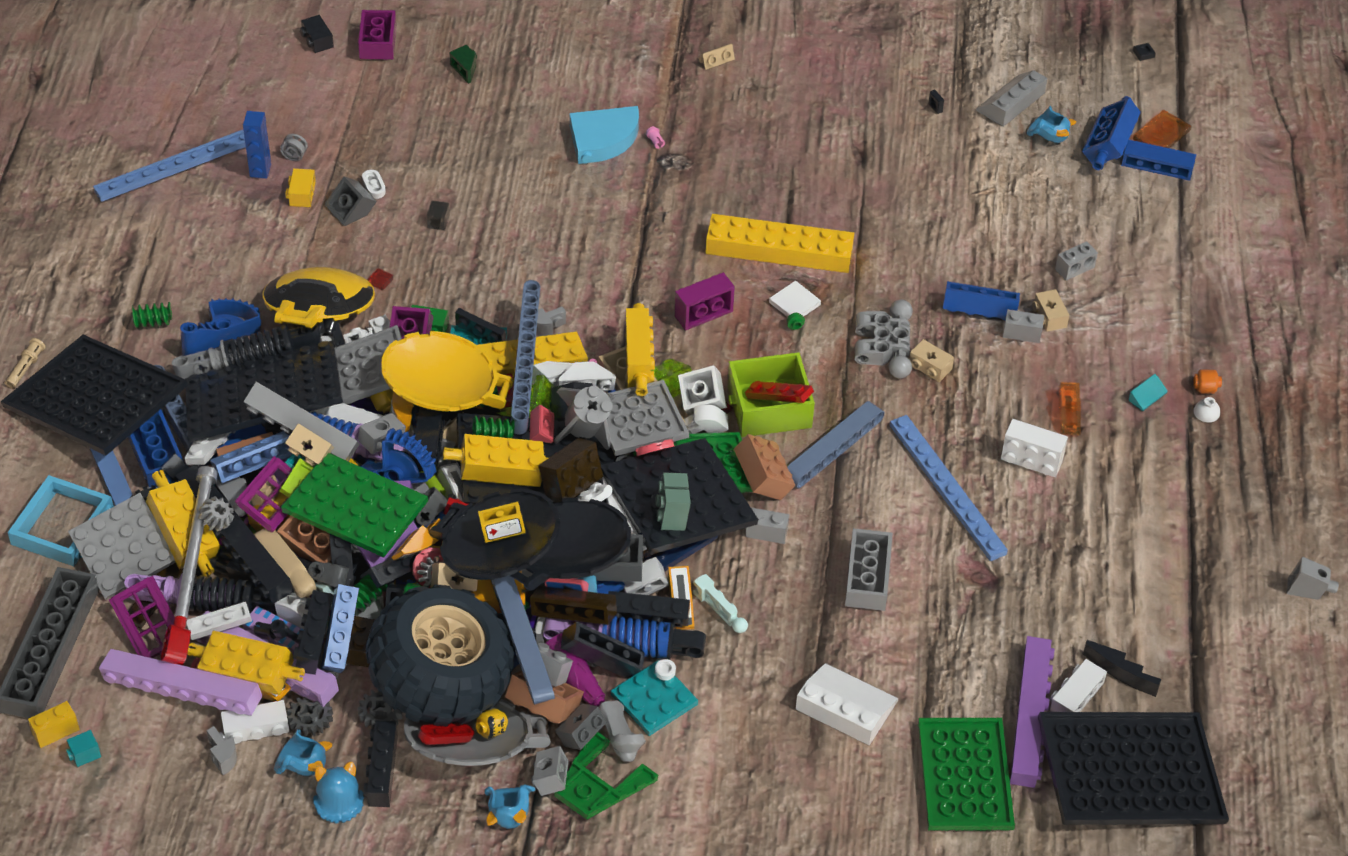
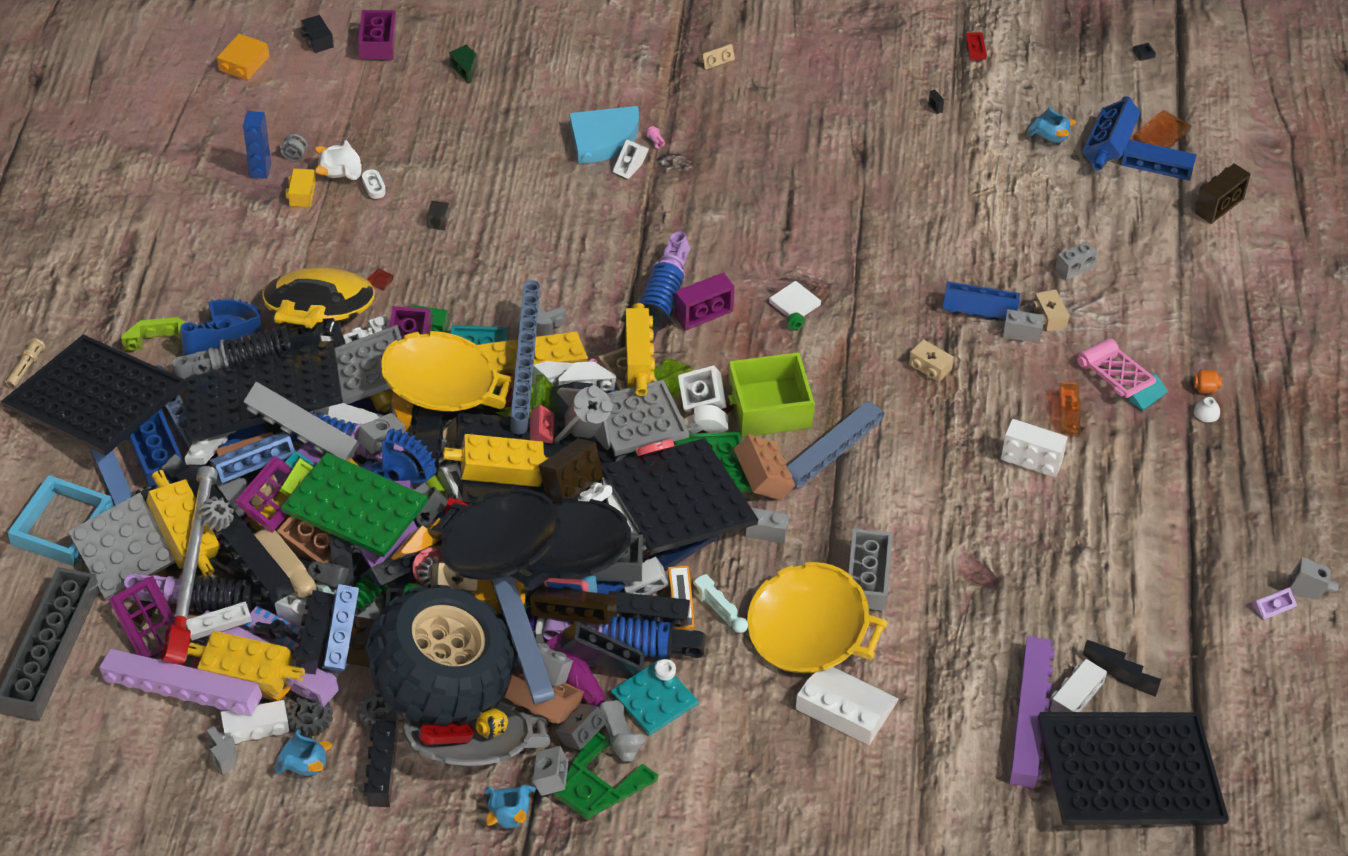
yellow brick [28,701,80,748] -> none
teal brick [65,730,101,767] -> none
medium blue plate [93,130,246,202] -> none
green piece [132,302,172,328] -> none
tan brick [285,423,334,467] -> none
dark azure hair [313,762,364,823] -> none
dark grey slope [324,176,377,226] -> none
black plate [455,308,506,343] -> none
green piece [472,416,515,438] -> none
yellow brick [478,502,526,543] -> none
sand green piece [655,473,691,531] -> none
yellow brick [706,214,854,273] -> none
red plate [745,381,814,403] -> none
light grey connector [854,299,913,379] -> none
medium blue plate [890,415,1008,561] -> none
green plate [918,718,1015,831] -> none
light grey slope [976,70,1047,127] -> none
none -> lime slope [121,317,187,351]
none -> light orange brick [217,33,269,81]
none -> white hair [315,140,362,180]
none -> white slope [613,139,649,179]
none -> piece [639,231,690,343]
none -> yellow dish [747,562,888,673]
none -> red plate [965,32,987,60]
none -> bright pink piece [1077,338,1156,398]
none -> dark brown brick [1195,163,1251,224]
none -> lavender slope [1250,587,1297,620]

